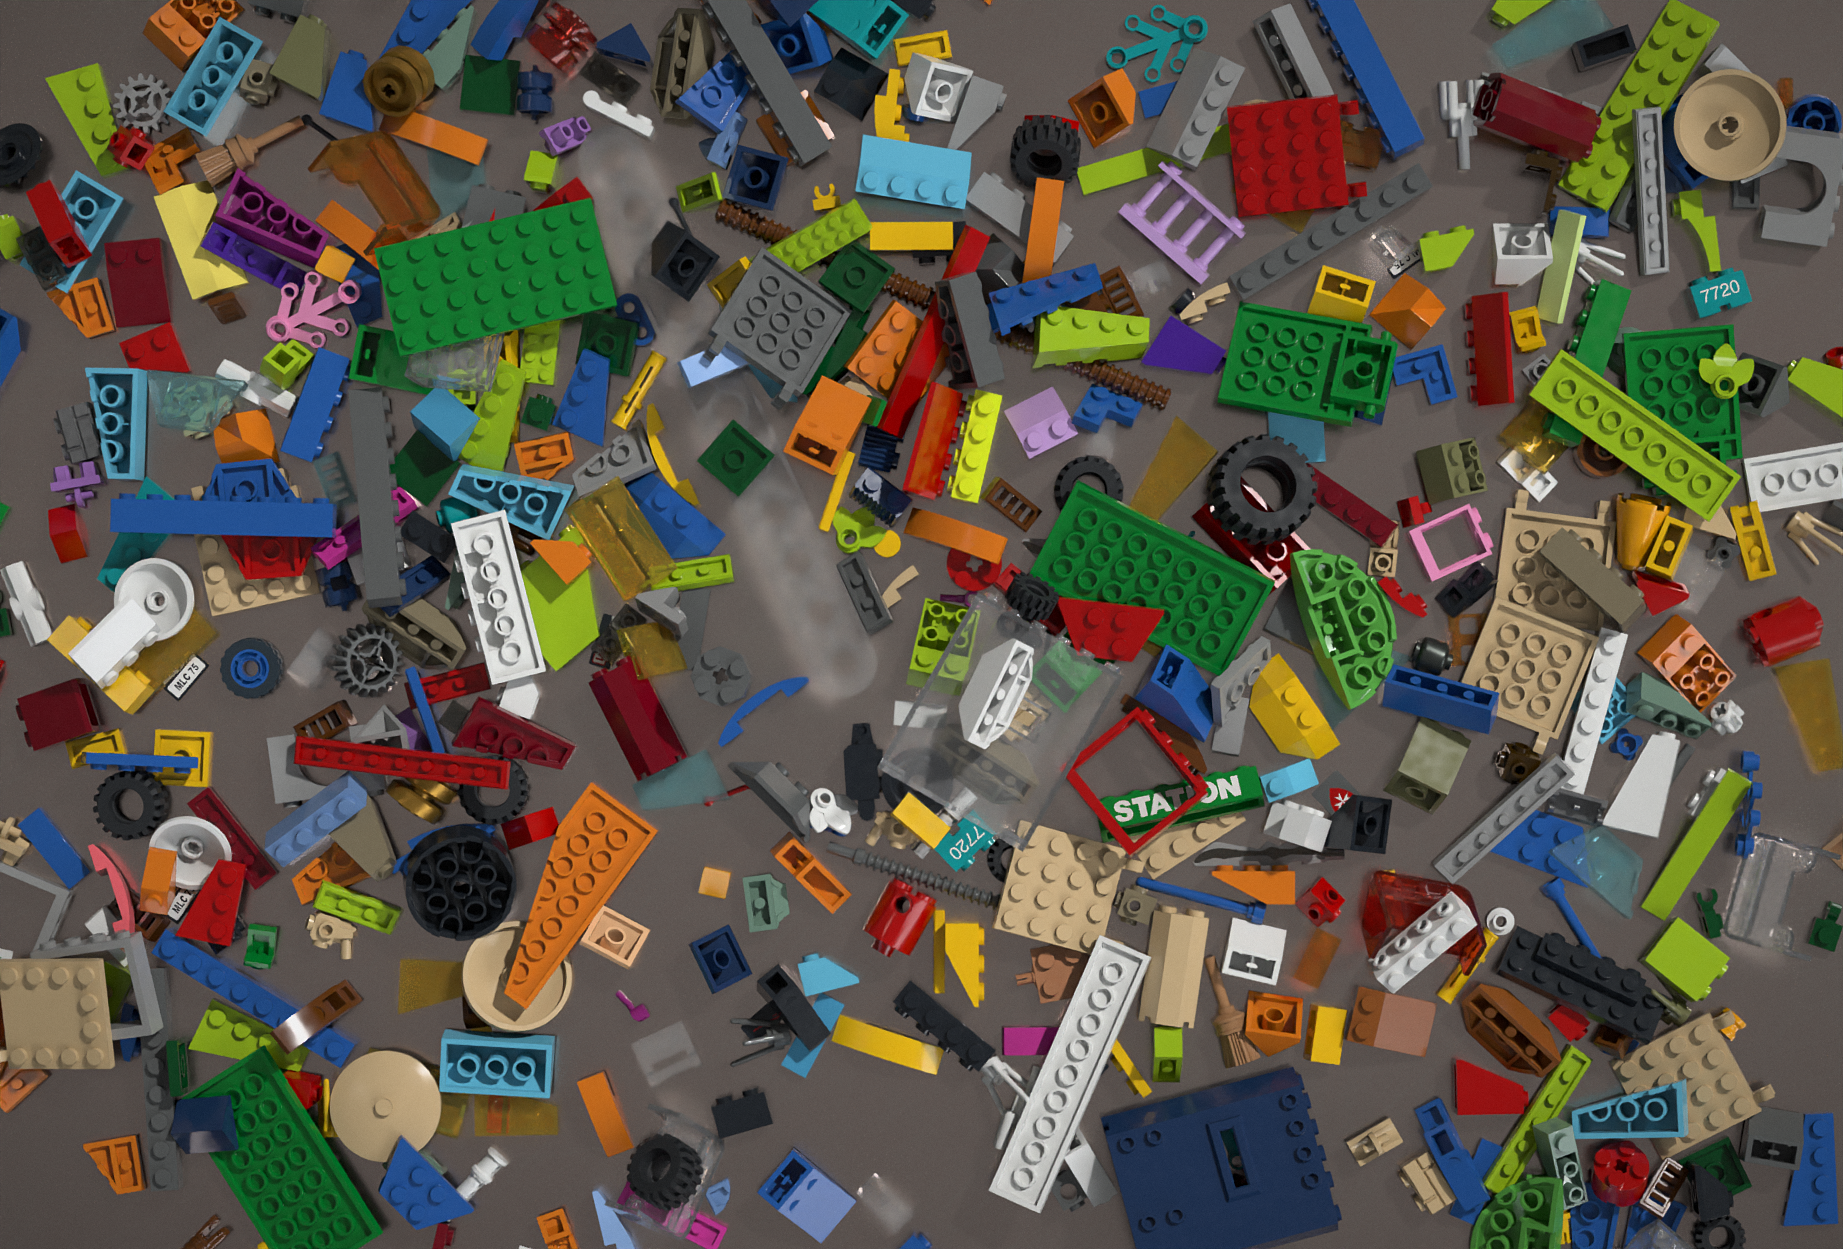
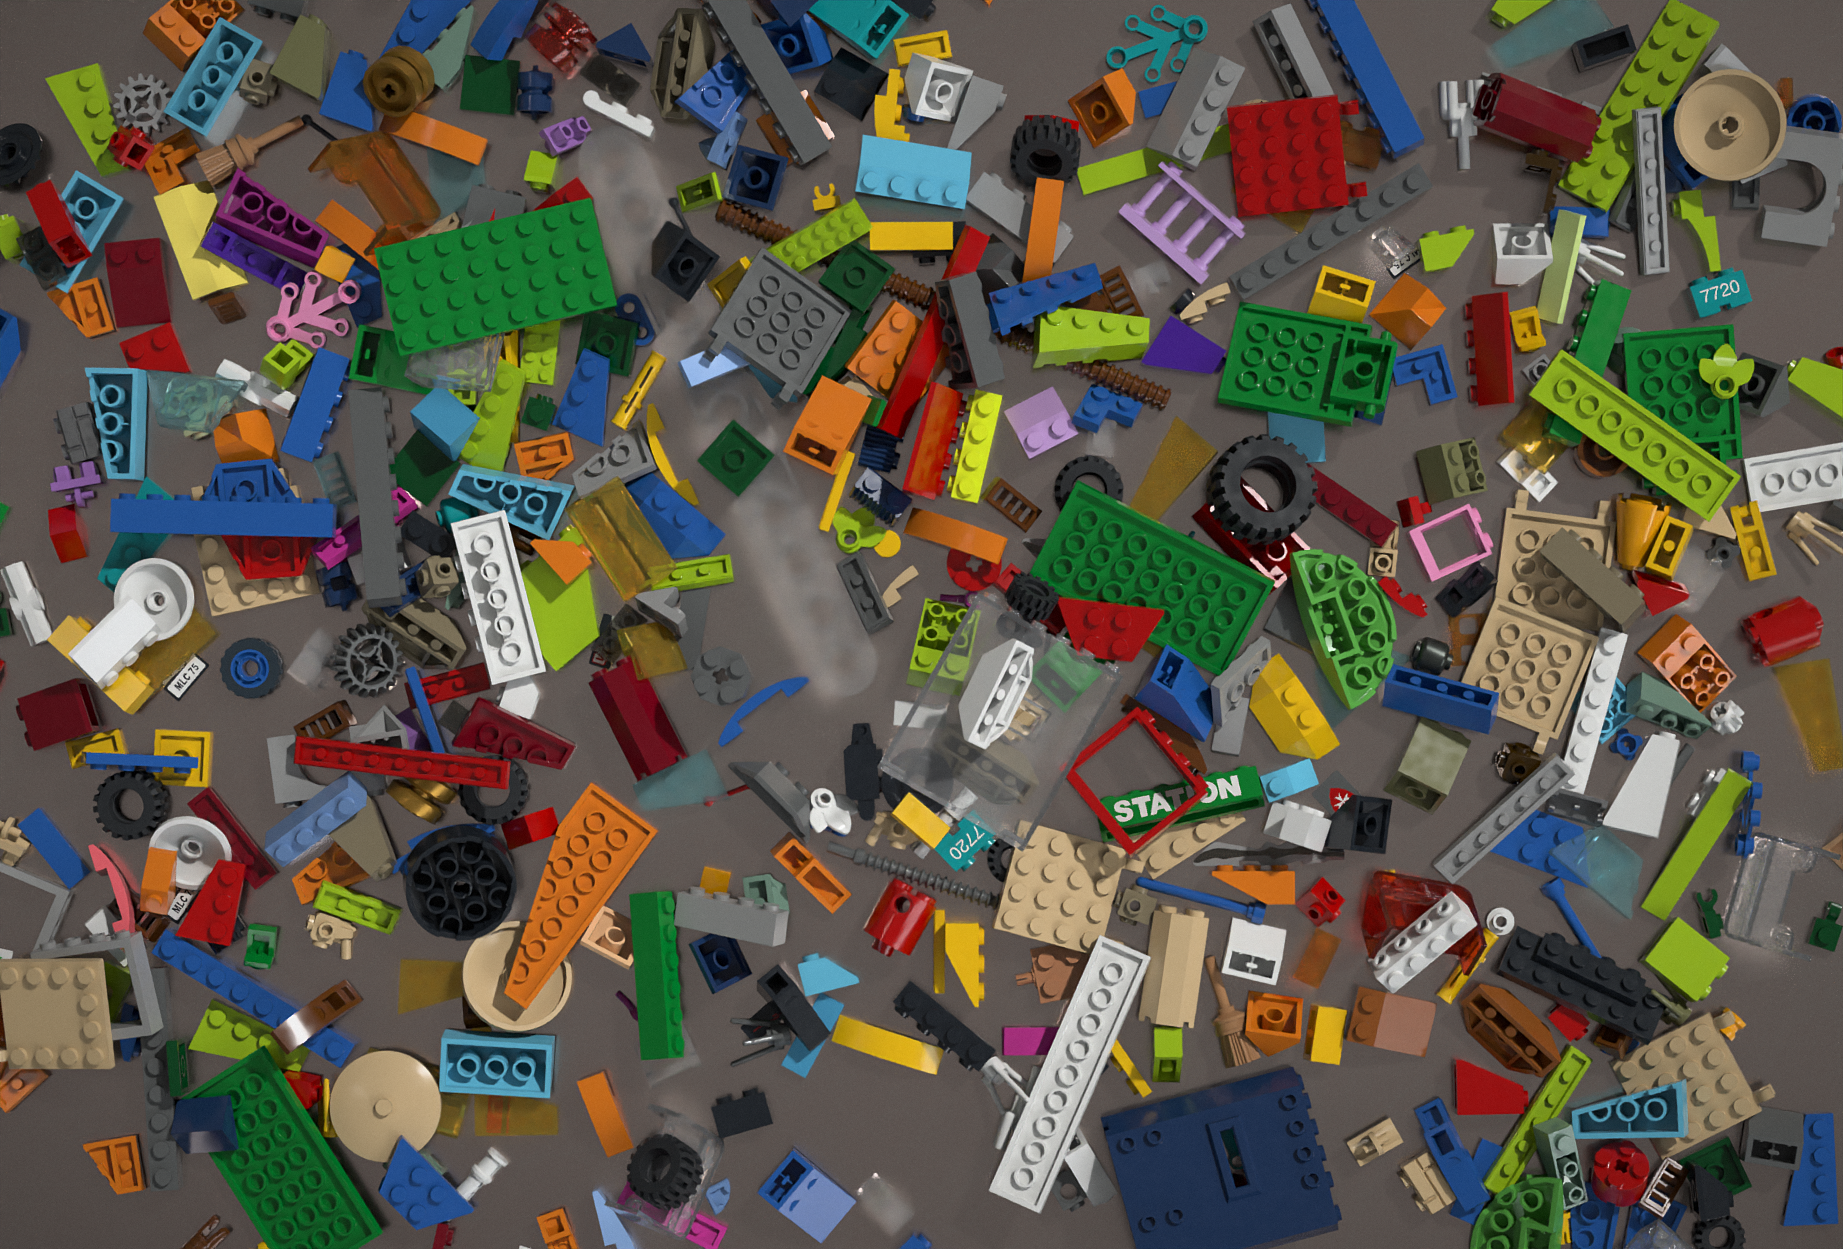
none -> dark tan brick [415,556,459,599]
none -> green brick [629,891,685,1061]
none -> light grey brick [674,886,789,947]

